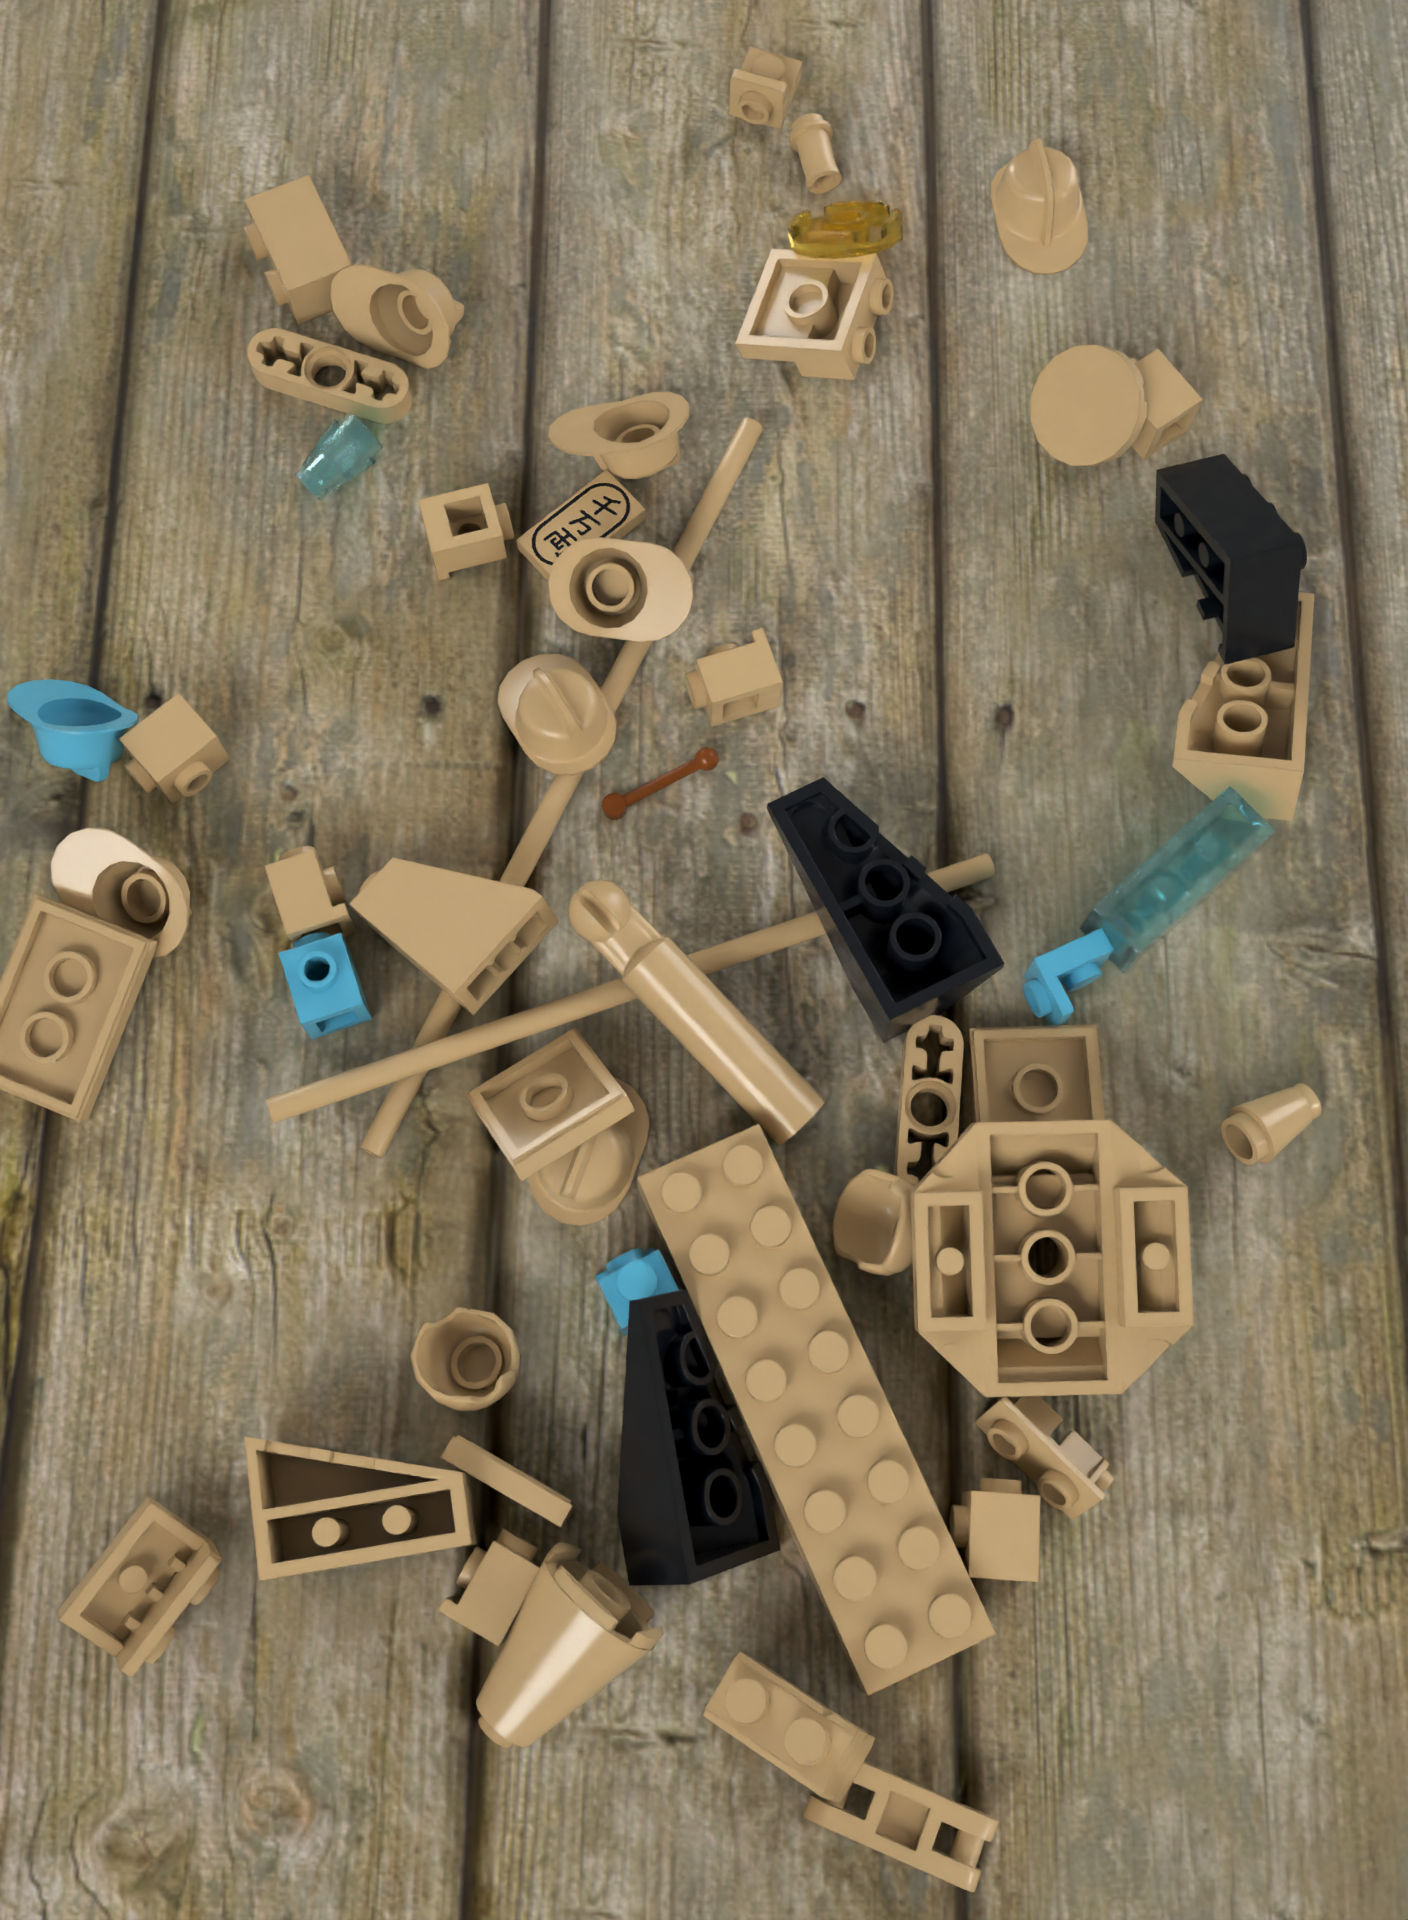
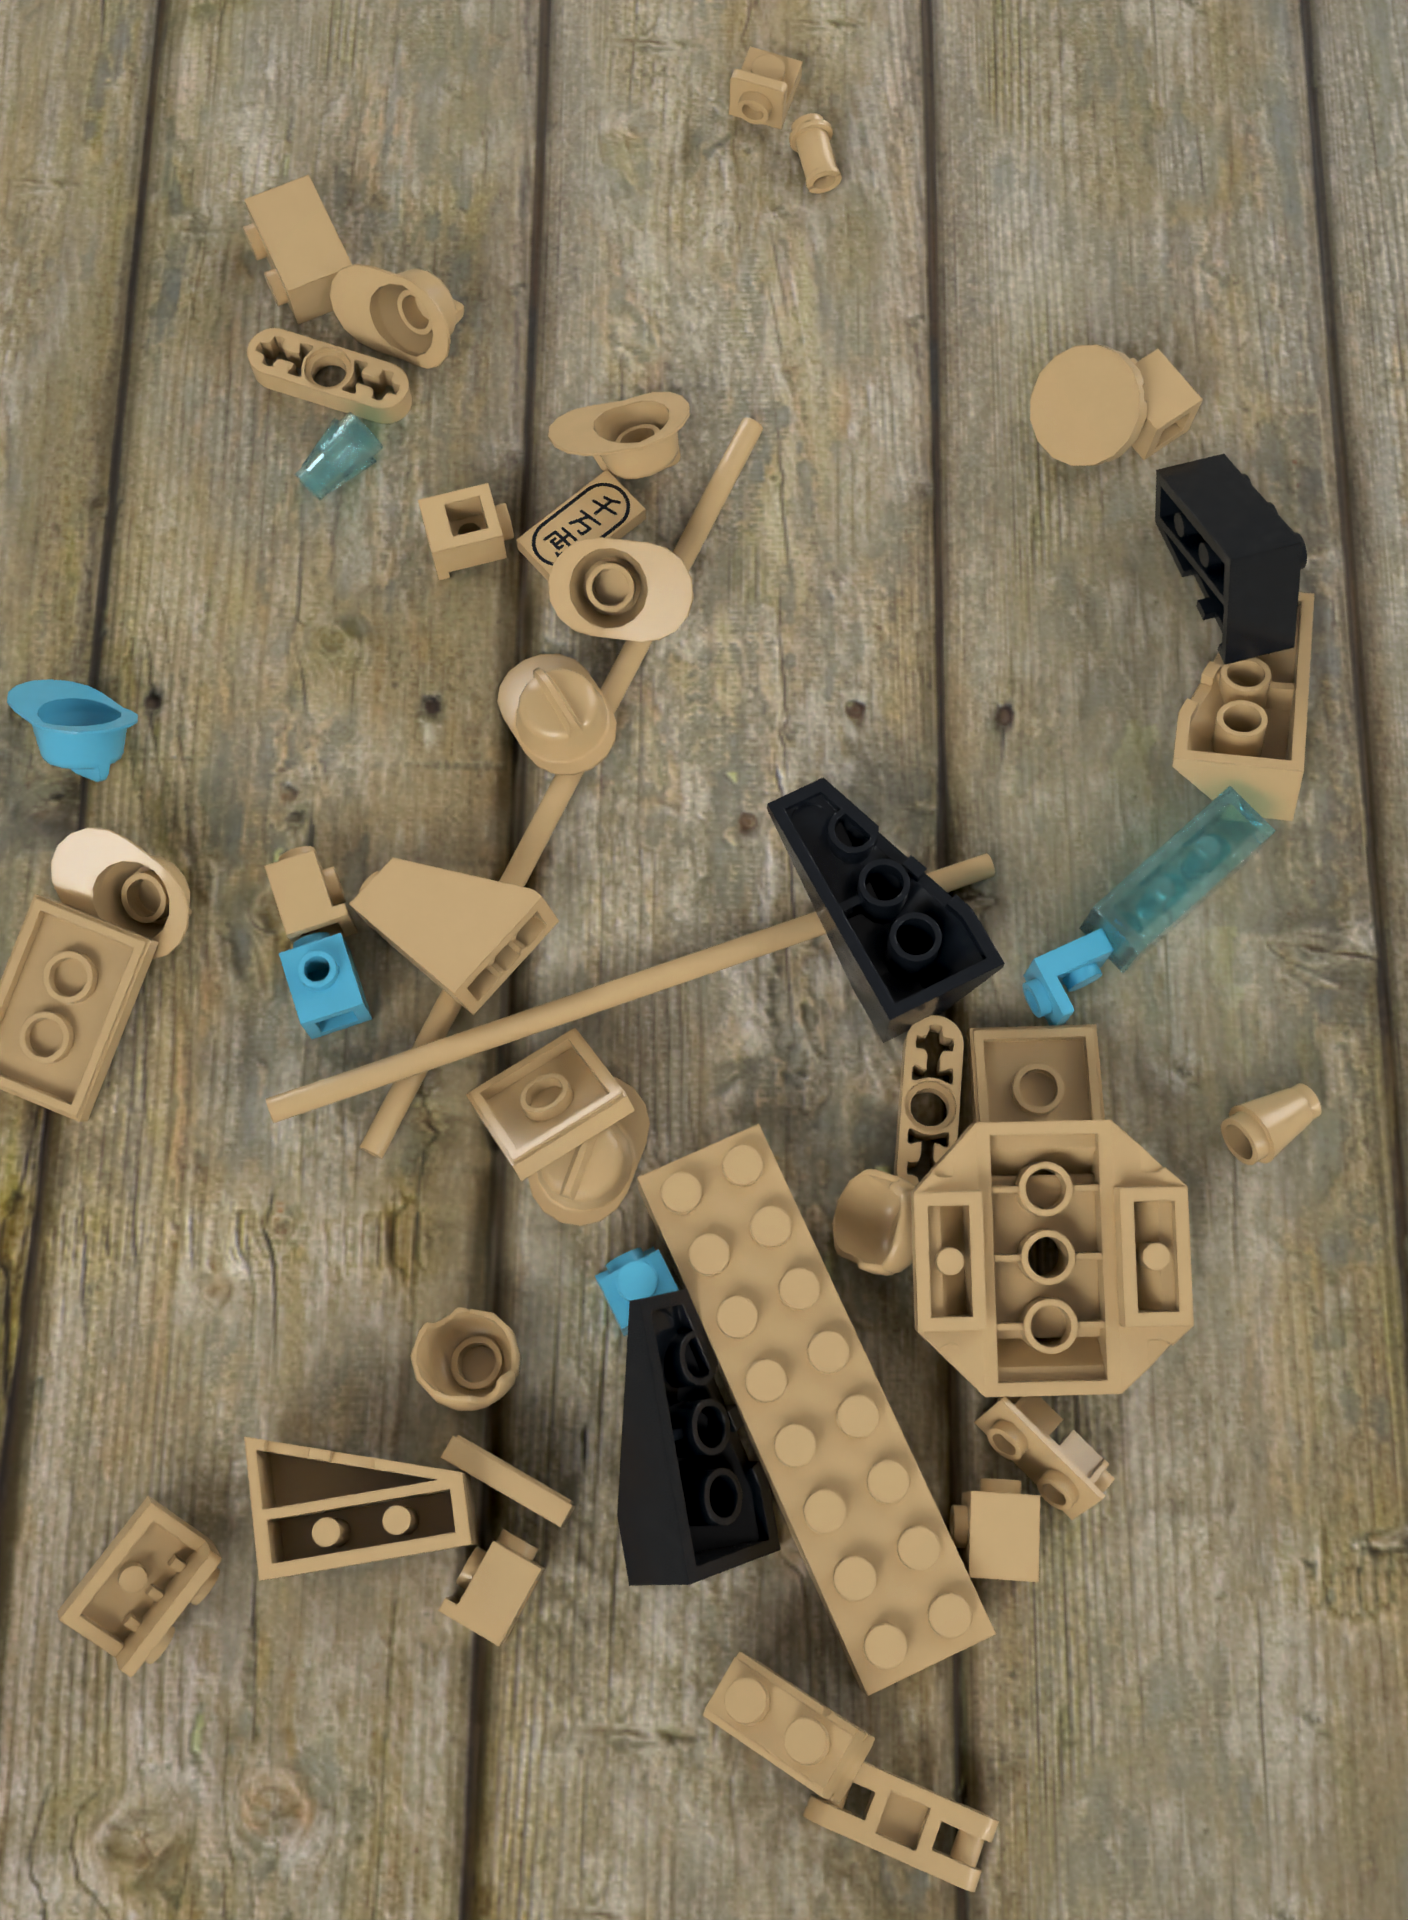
tan brick [119,693,230,805] -> none
tan cone [476,1542,664,1748] -> none
tan piece [568,879,825,1146] -> none
dark orange hinge [602,747,719,820] -> none
tan brick [685,628,783,727] -> none
tan plate [735,249,893,380] -> none
clear yellow tile [788,200,904,259] -> none
tan piece [990,138,1088,275] -> none

